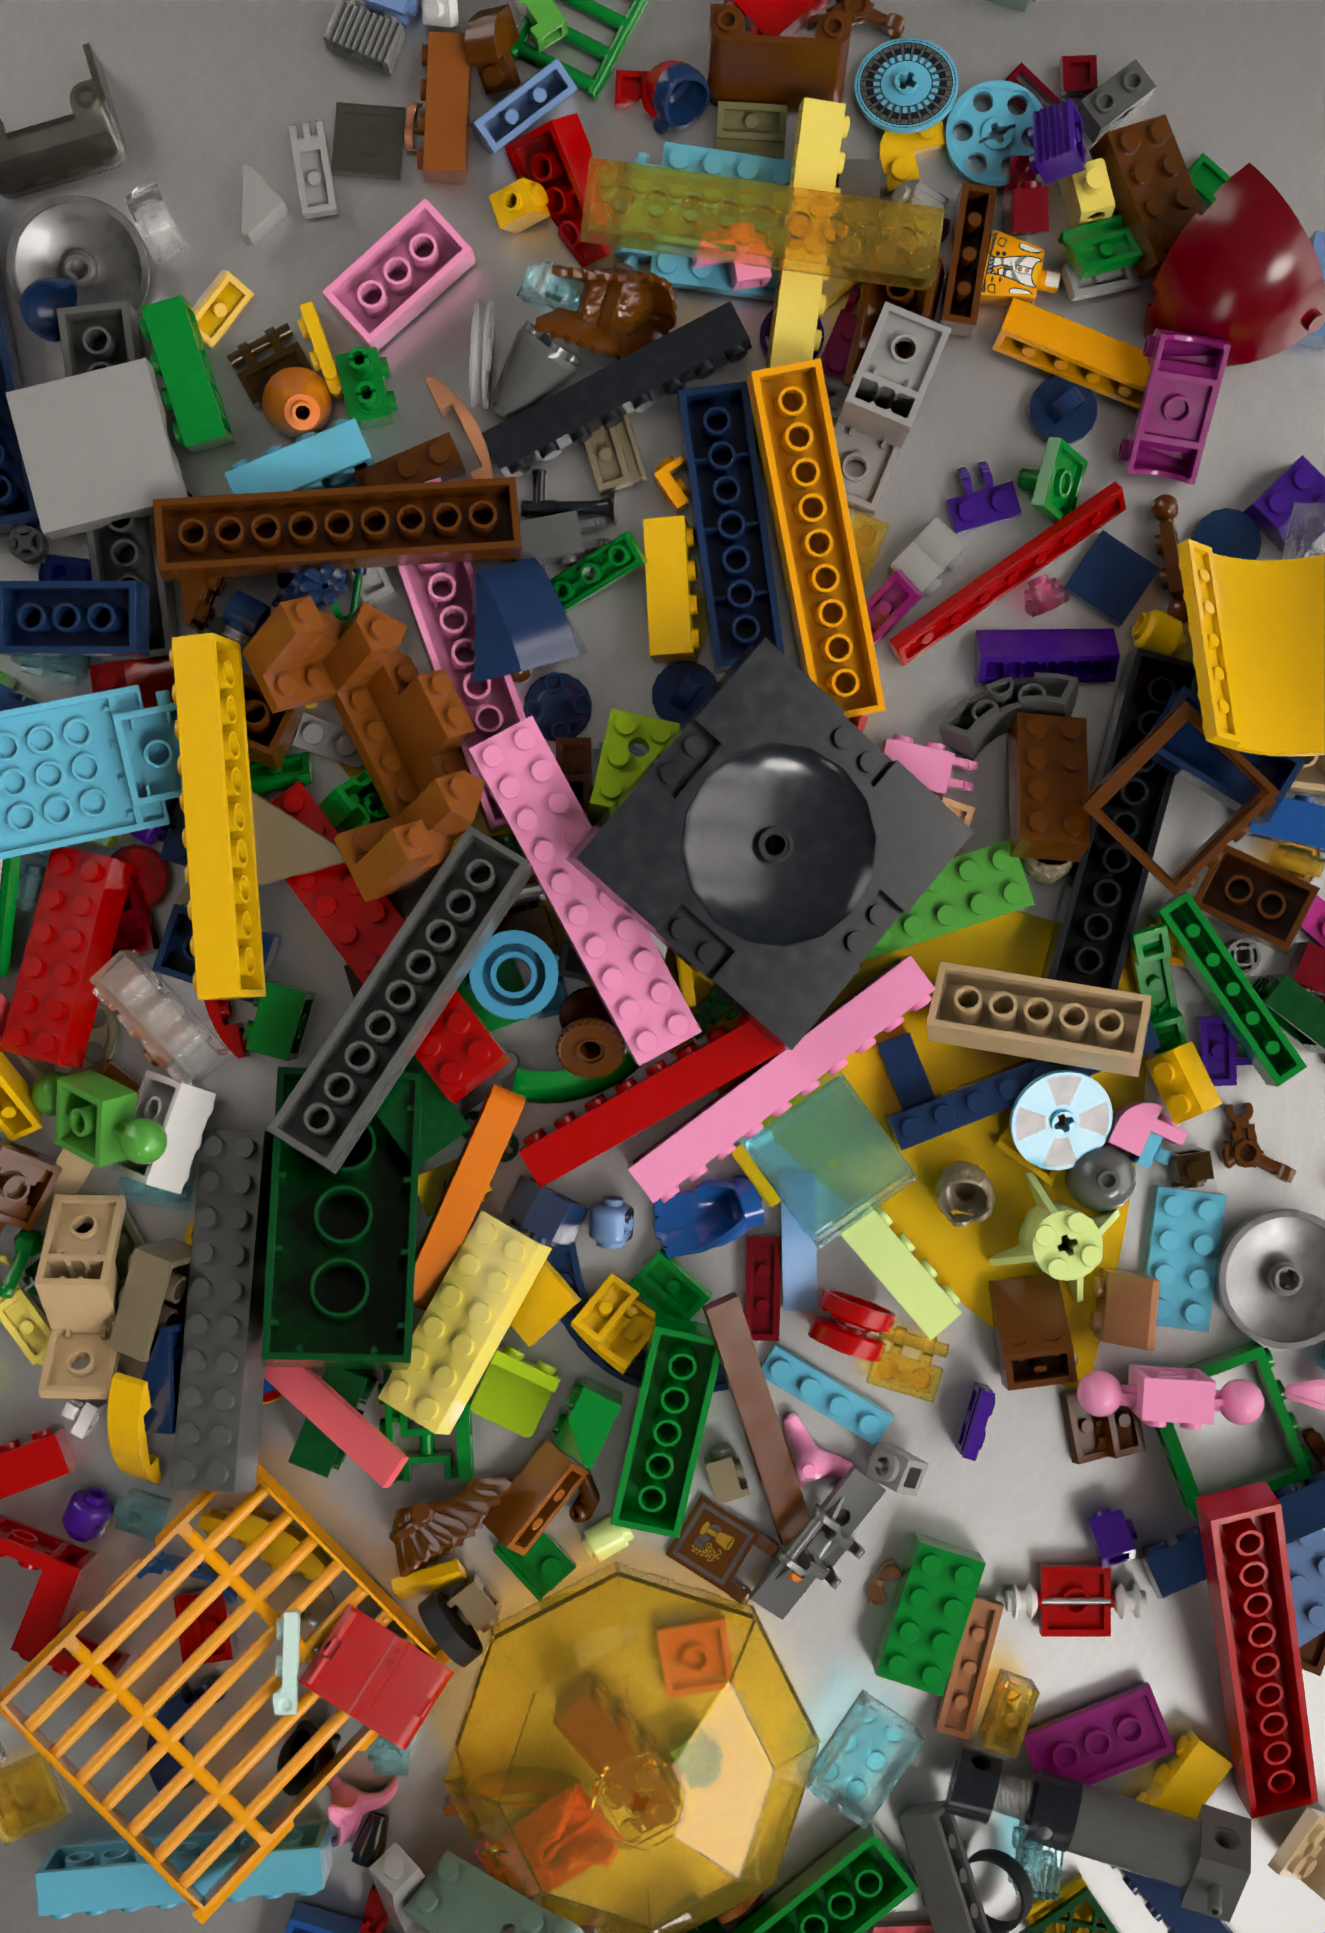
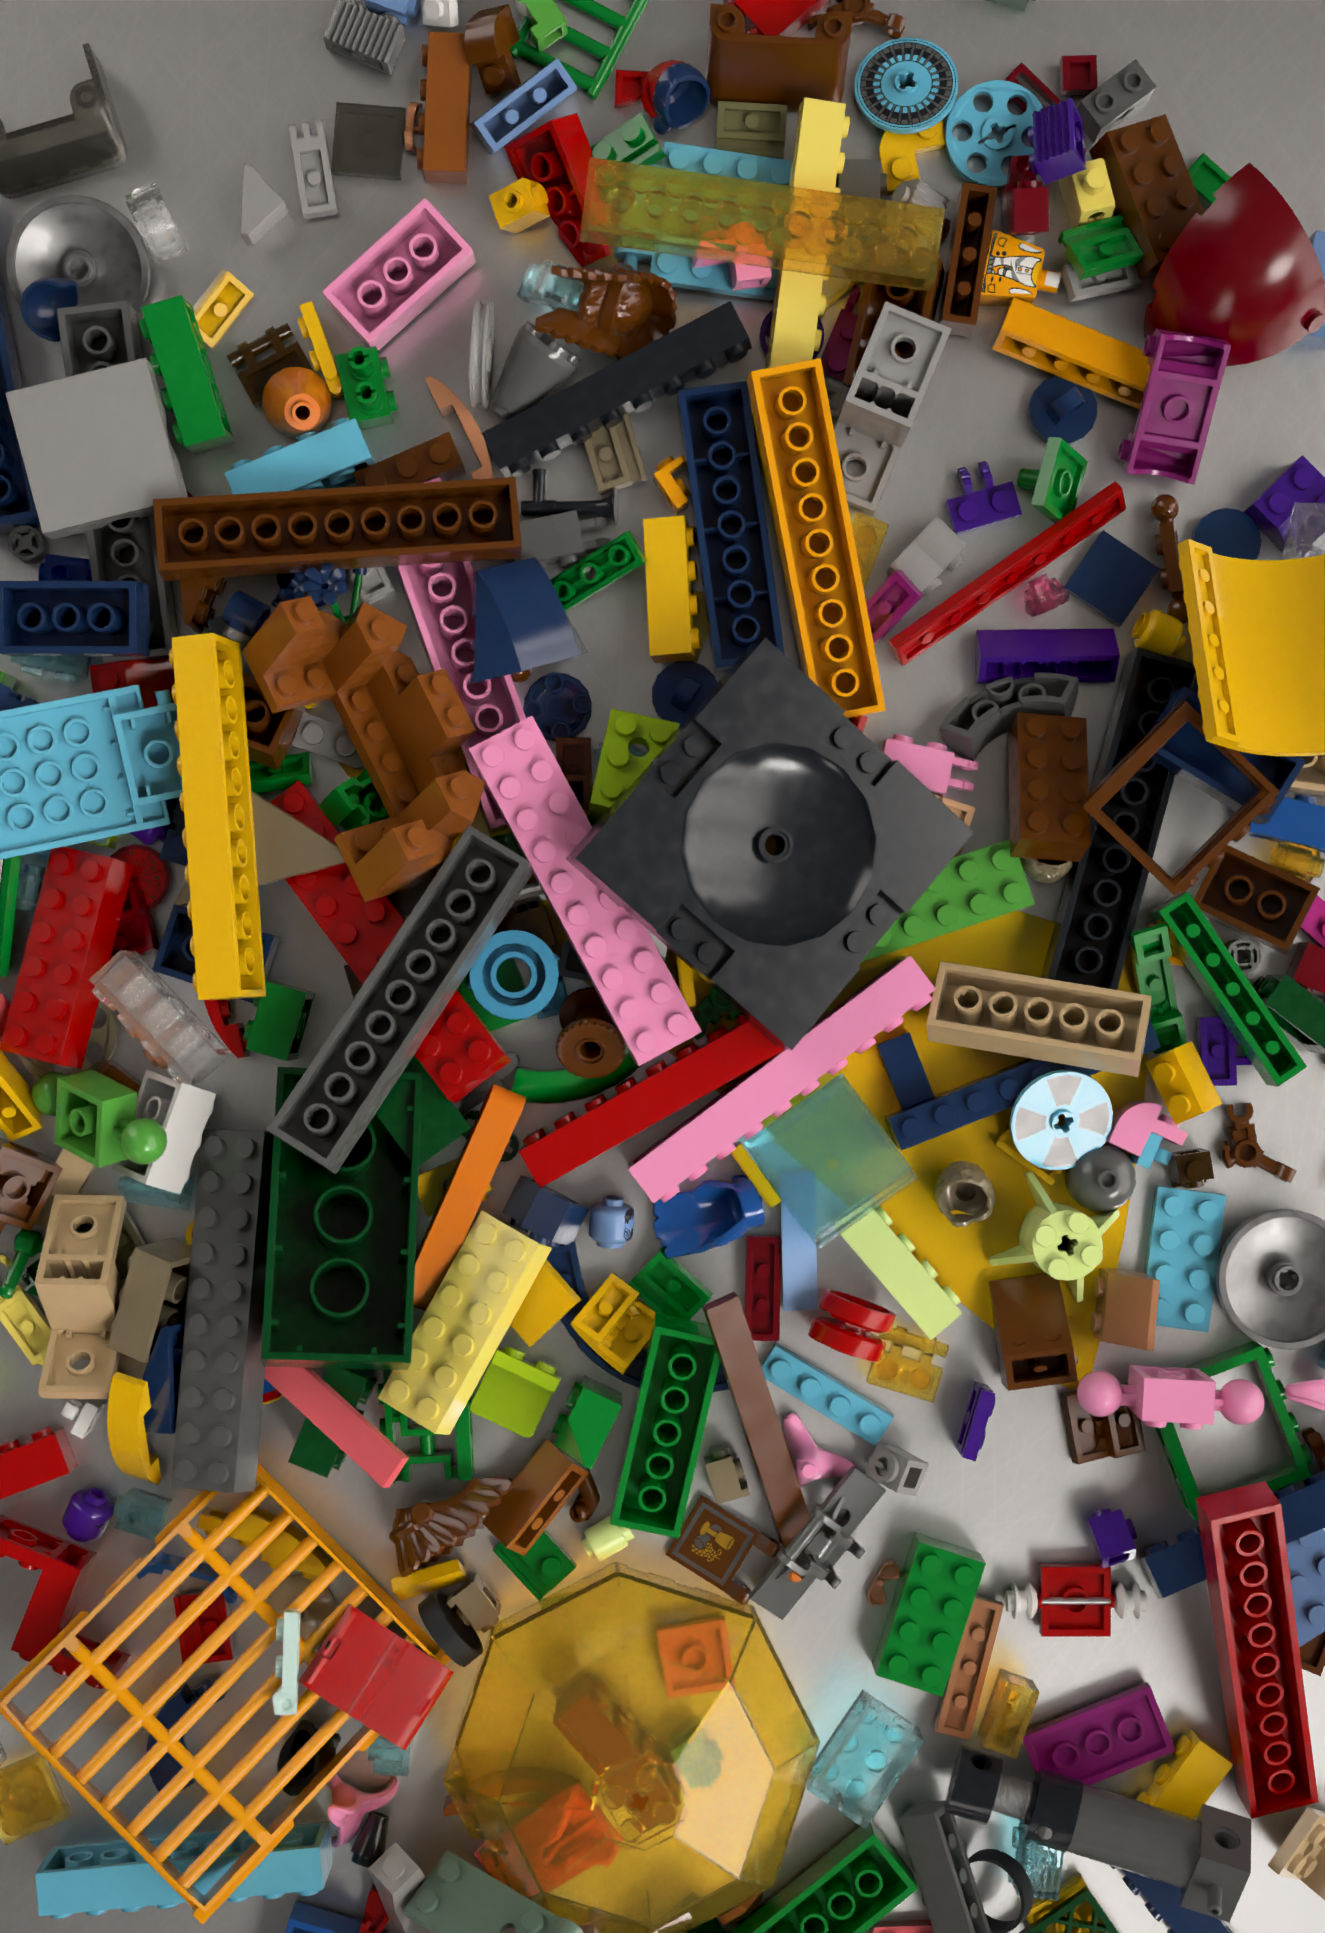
none -> green plate [591,113,666,195]

